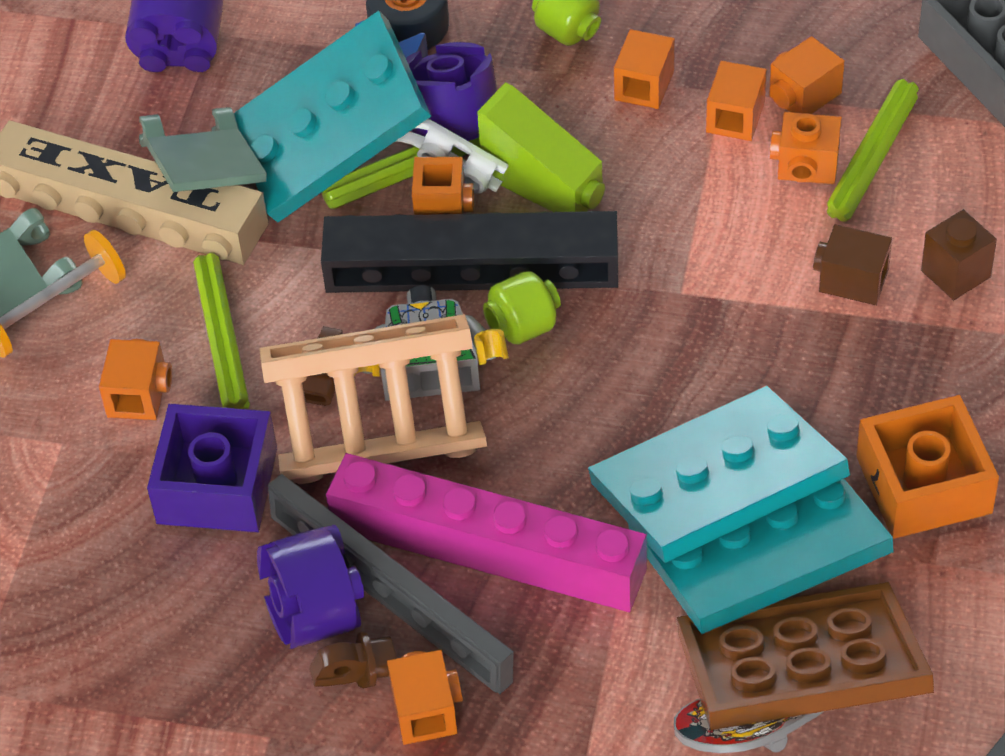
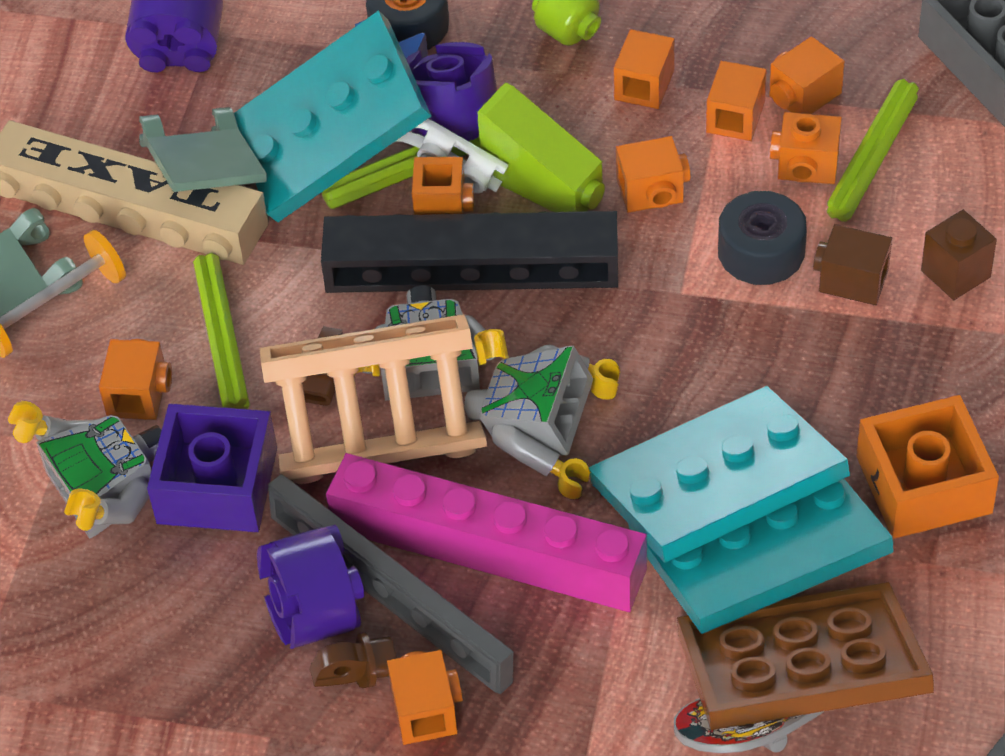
lime head [483,272,561,344] -> none
none -> torso [8,401,162,539]
none -> light grey torso [464,345,620,499]
none -> orange brick [616,136,691,213]
none -> black wheel [718,191,807,285]

